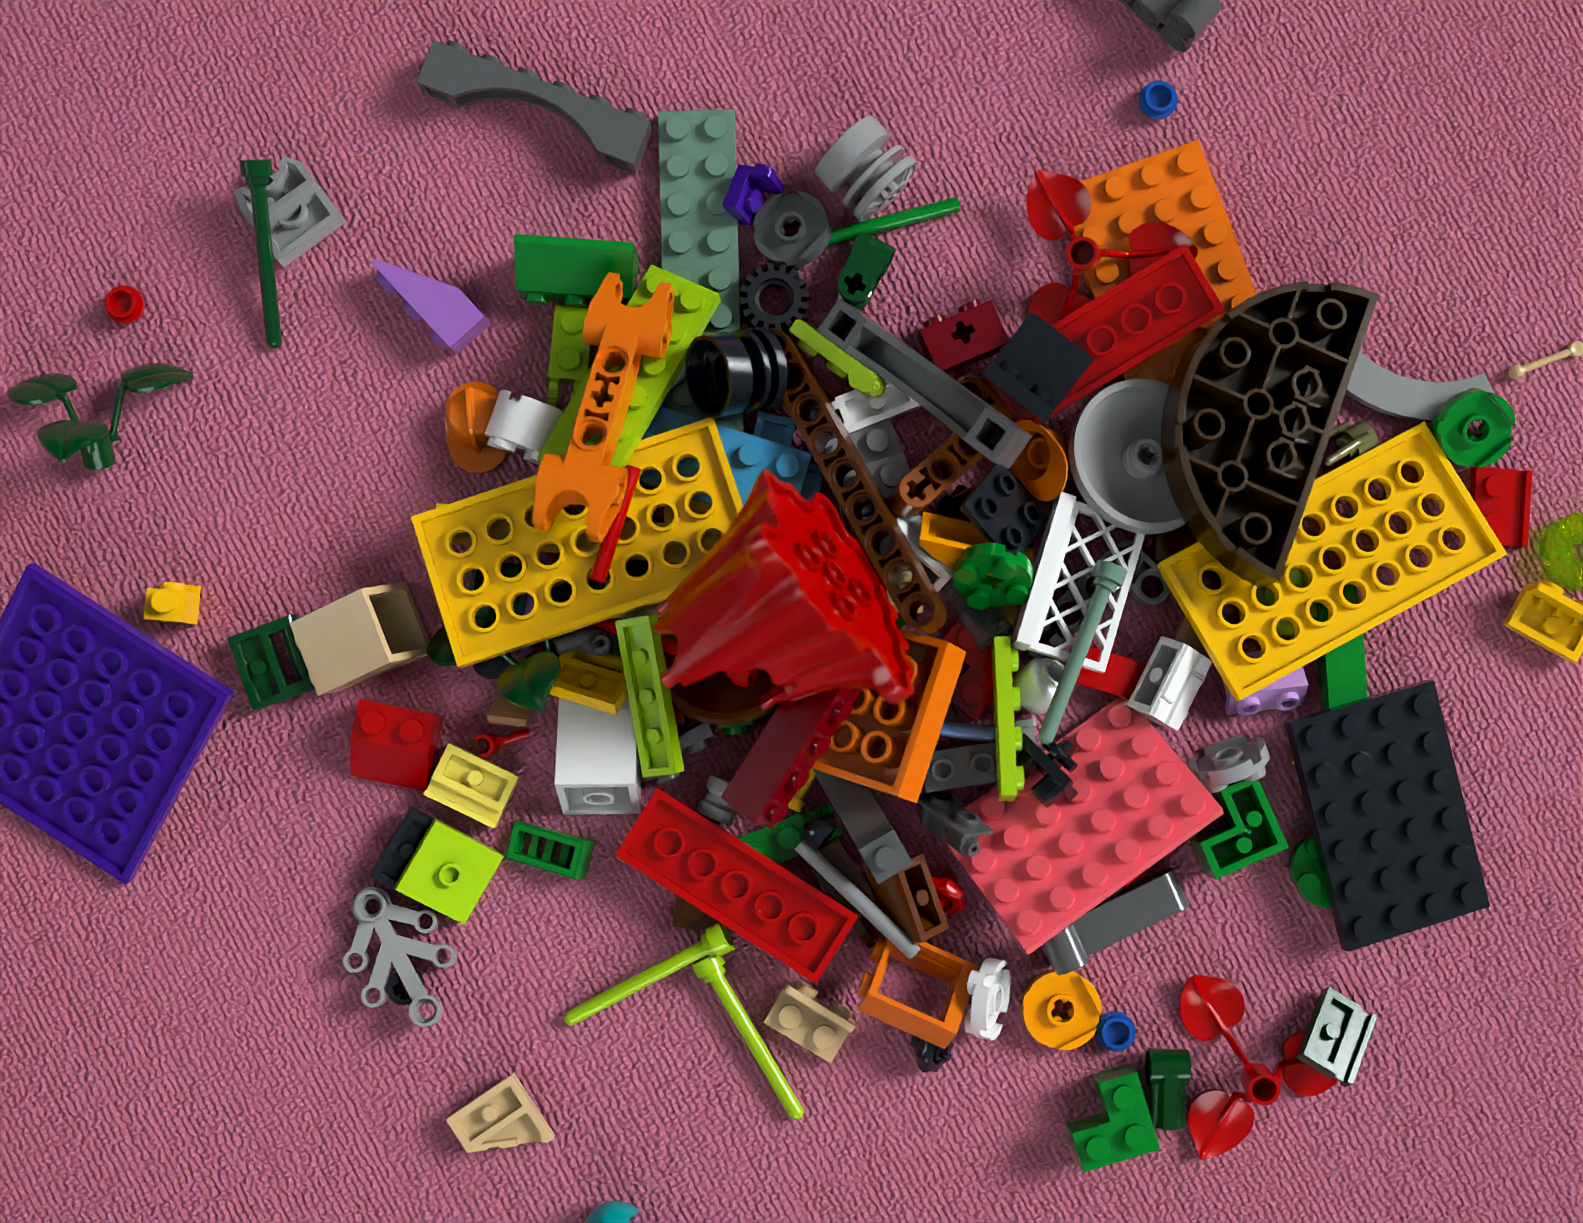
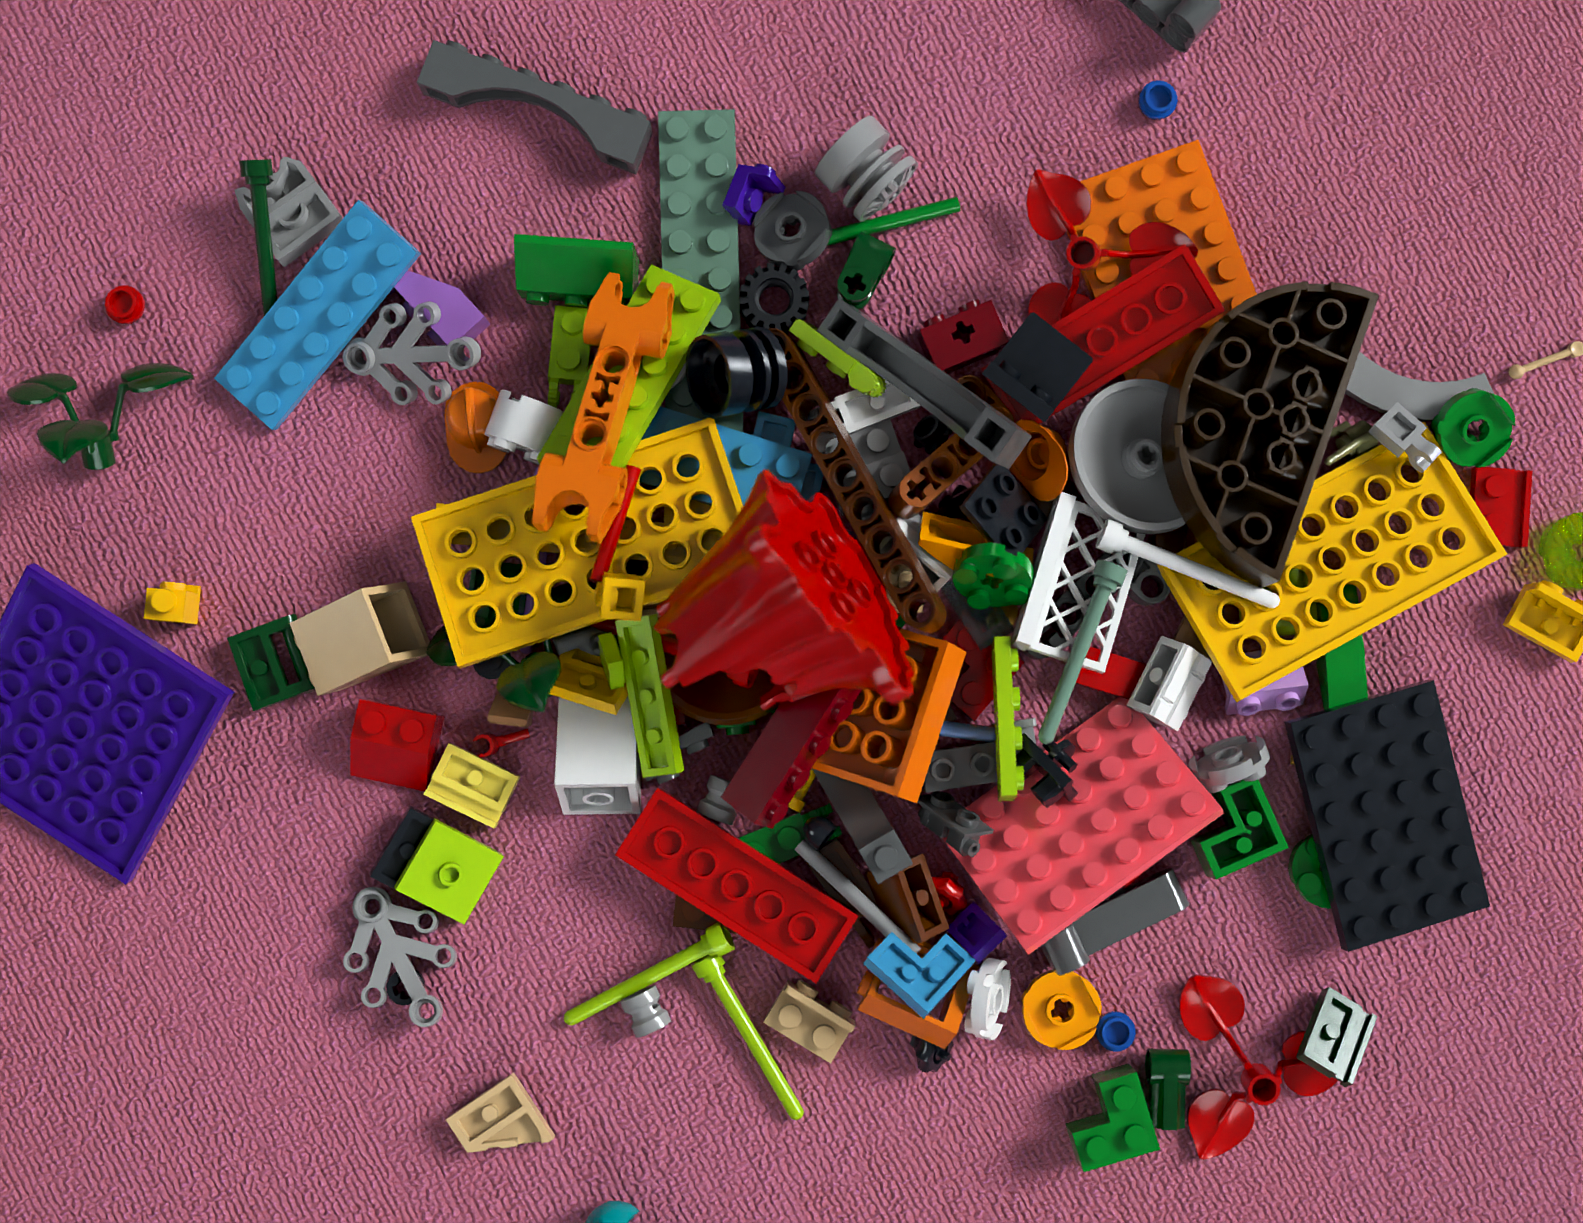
green slope [505,820,595,880] -> none
white head [1012,658,1064,715] -> none
none -> dark azure plate [214,200,422,430]
none -> light grey plant [343,301,481,405]
none -> yellow brick [595,572,645,621]
none -> lime tile [598,632,626,690]
none -> light grey wheel [620,985,672,1038]
none -> dark azure plate [863,932,976,1019]
none -> black plate [913,415,953,454]
none -> dark purple bracket [947,901,1007,964]
none -> white piece [1096,519,1280,608]
none -> light grey plate [1368,402,1442,473]

